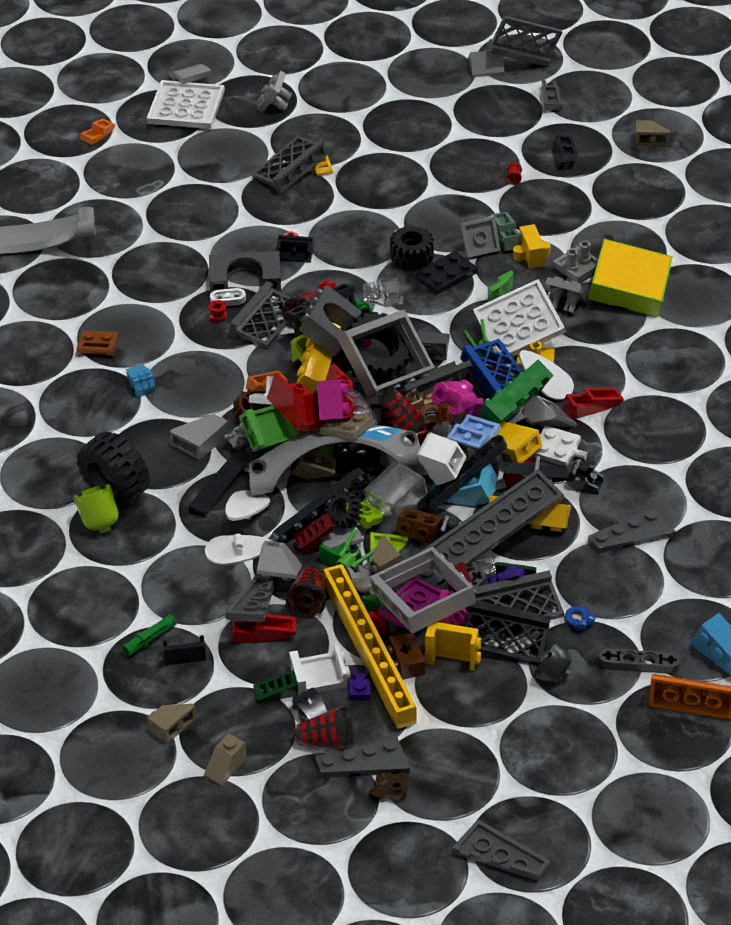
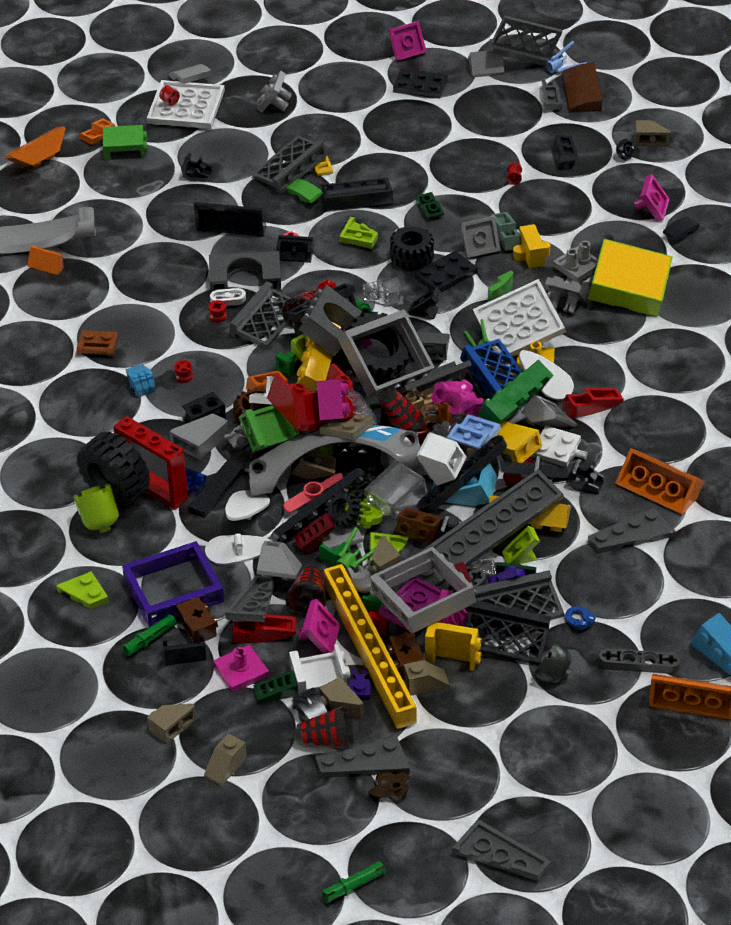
none -> orange wedge [4,126,65,168]
none -> orange slope [28,246,64,275]
none -> lime wing [56,571,109,609]
none -> bright green panel [103,125,147,160]
none -> red window [113,416,189,510]
none -> dark purple window [122,541,224,627]
none -> red wheel [159,85,180,106]
none -> red wheel [174,360,193,383]
none -> reddish brown brick [176,597,218,643]
none -> black hand [181,153,213,182]
none -> black brick [181,392,226,424]
none -> clear blue hips [185,467,207,493]
none -> black slope [194,202,267,237]
none -> dark pink tile [213,645,269,693]
none -> green tile [275,352,296,376]
none -> coral piece [283,473,343,513]
none -> bright green slope [286,178,323,203]
none -> dark pink tile [298,599,341,654]
none -> dark tan slope [319,677,364,719]
none -> black slope [321,177,394,211]
none -> green pin [321,861,386,903]
none -> lime wing [339,217,378,248]
none -> dark pink tile [388,21,427,61]
none -> black plate [393,69,448,99]
none -> dark tan slope [404,660,450,696]
none -> black slope [407,287,441,319]
none -> dark green slope [416,192,444,219]
none -> lime slope [502,526,540,564]
none -> light blue plant [546,41,587,73]
none -> reddish brown slope [562,62,602,113]
none -> orange slope [615,448,705,514]
none -> black plate [616,139,634,160]
none -> dark pink tile [634,174,670,222]
none -> black slope [663,216,700,241]

